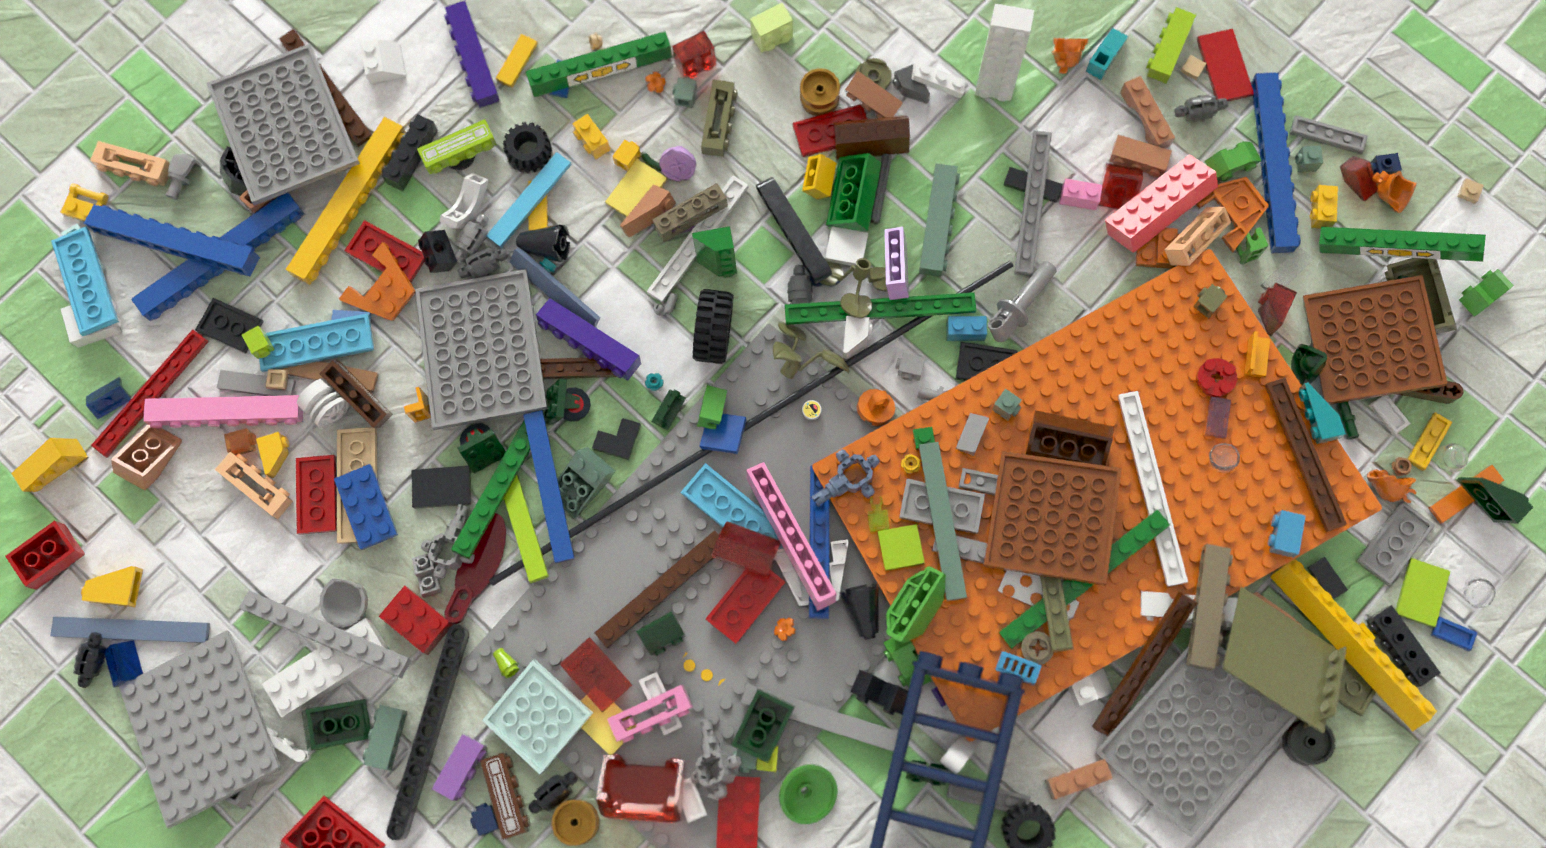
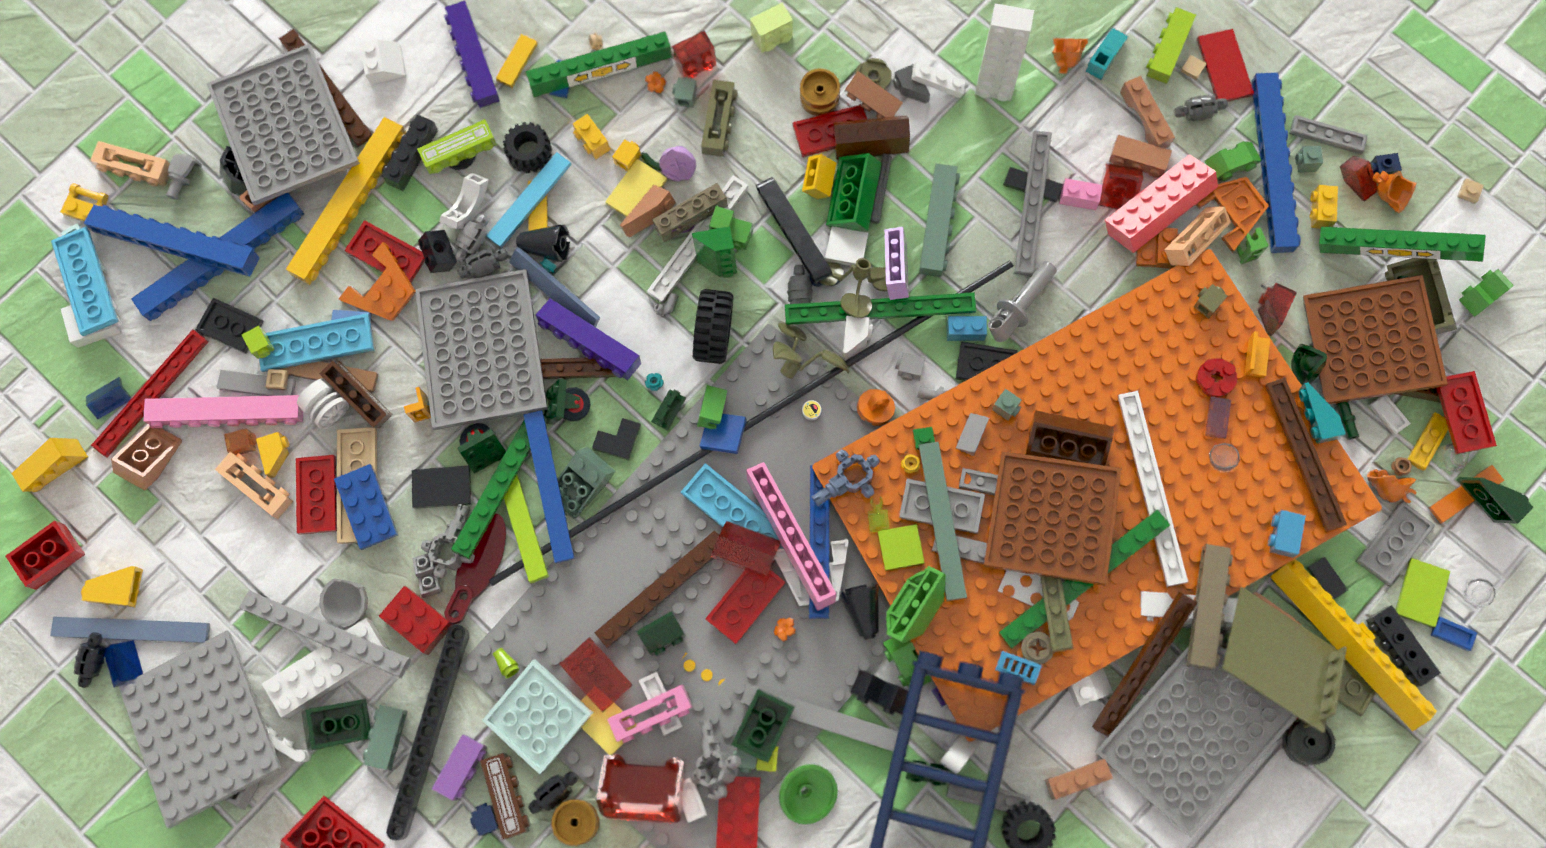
none -> bright green brick [709,206,753,250]
none -> red plate [1437,371,1497,455]

